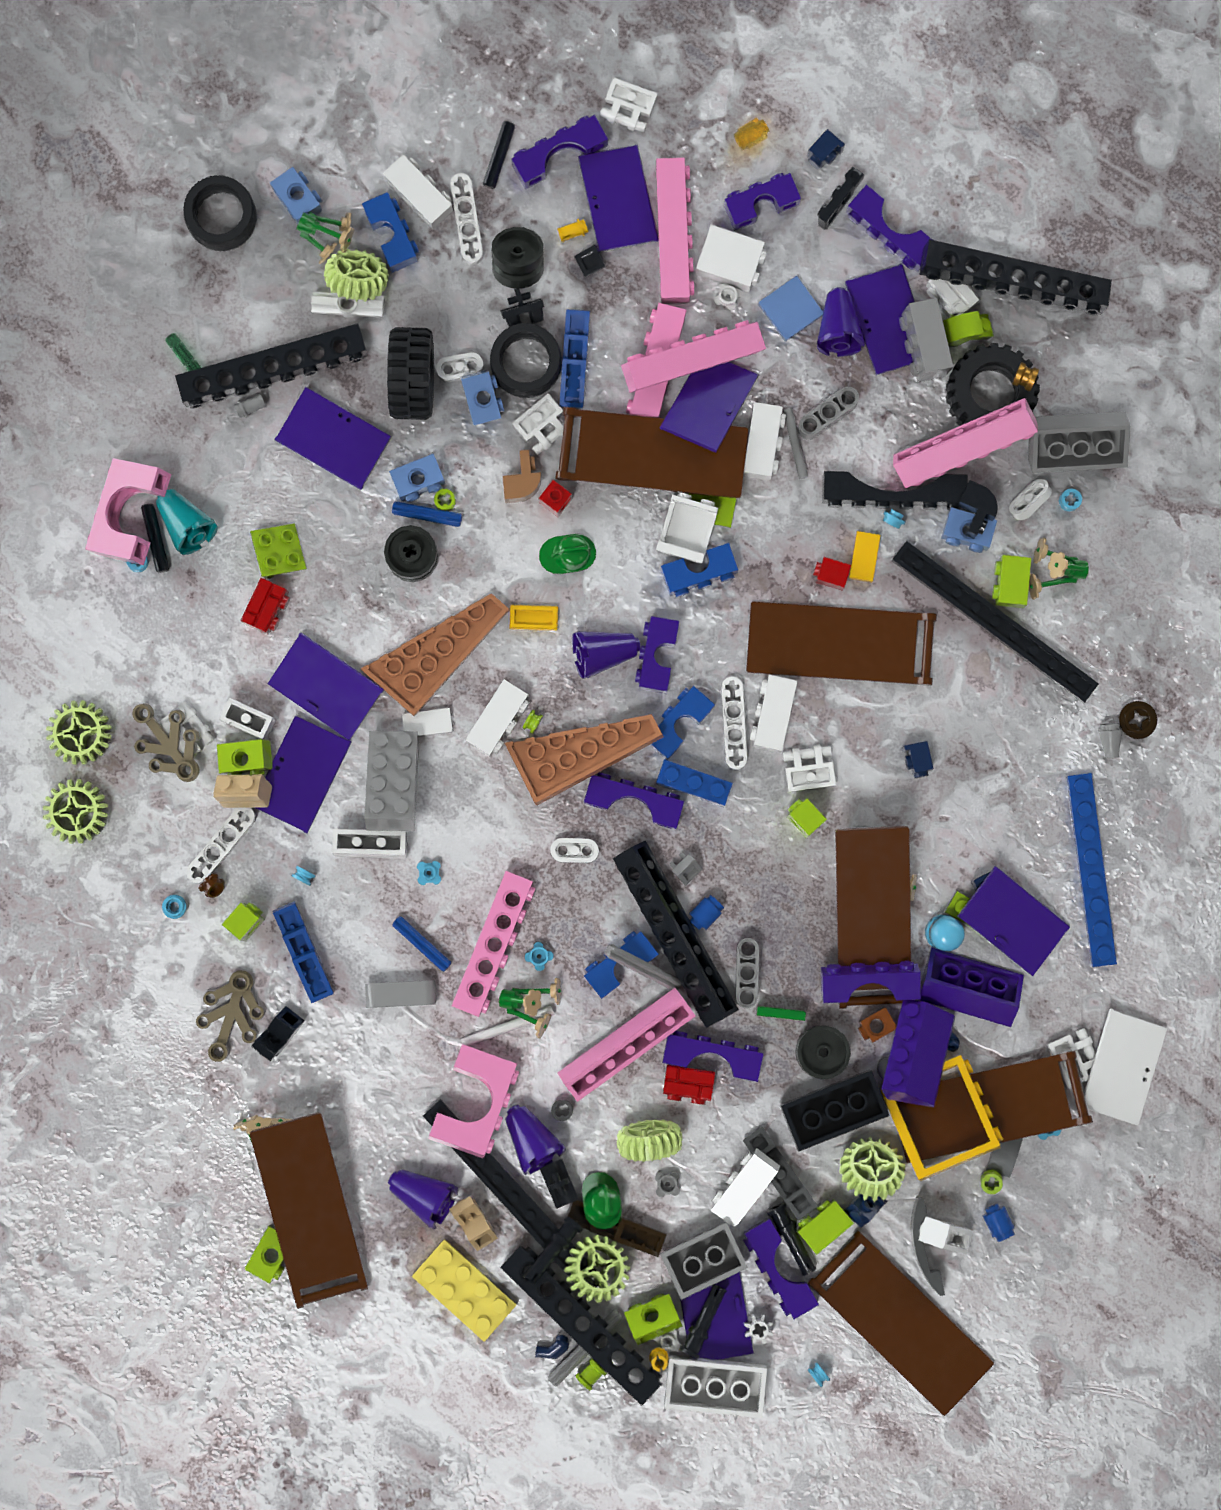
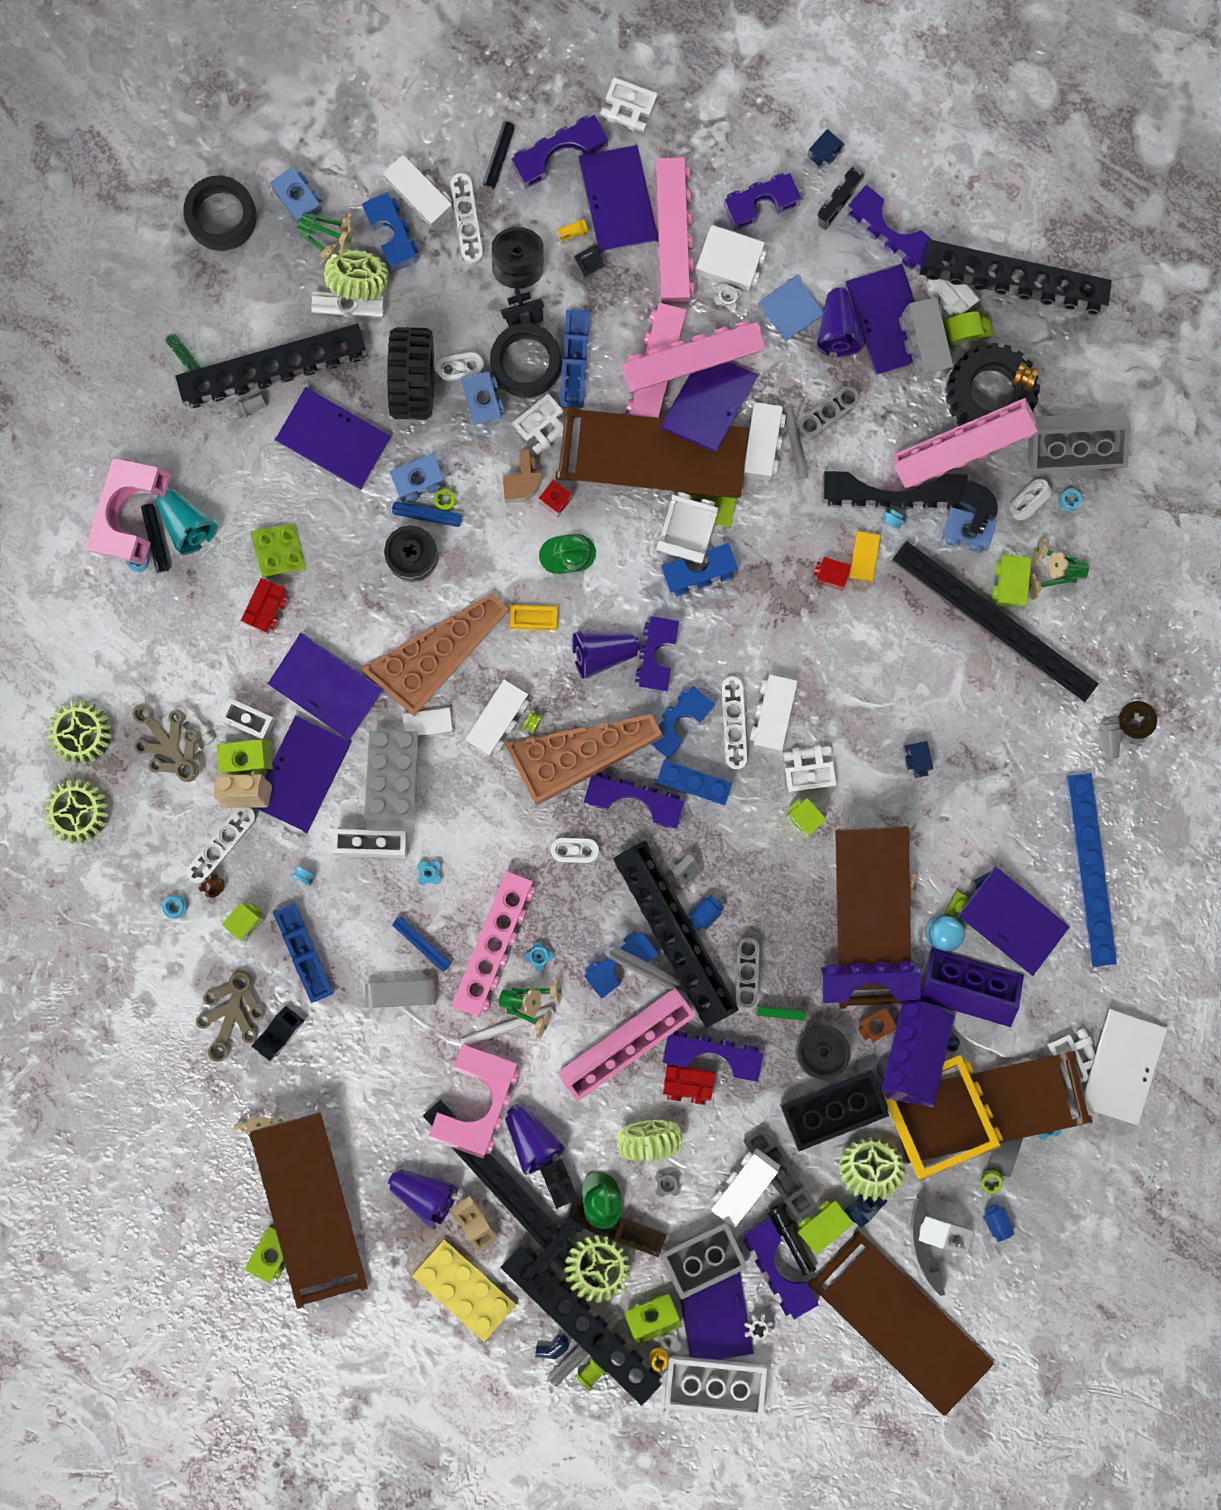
dark grey bush [551,1099,573,1121] -> none
black pin [679,1284,727,1359] -> none
clear yellow brick [733,118,770,151] -> none
reddish brown flag [746,602,937,686] -> none
medium azure bush [808,1362,830,1387] -> none

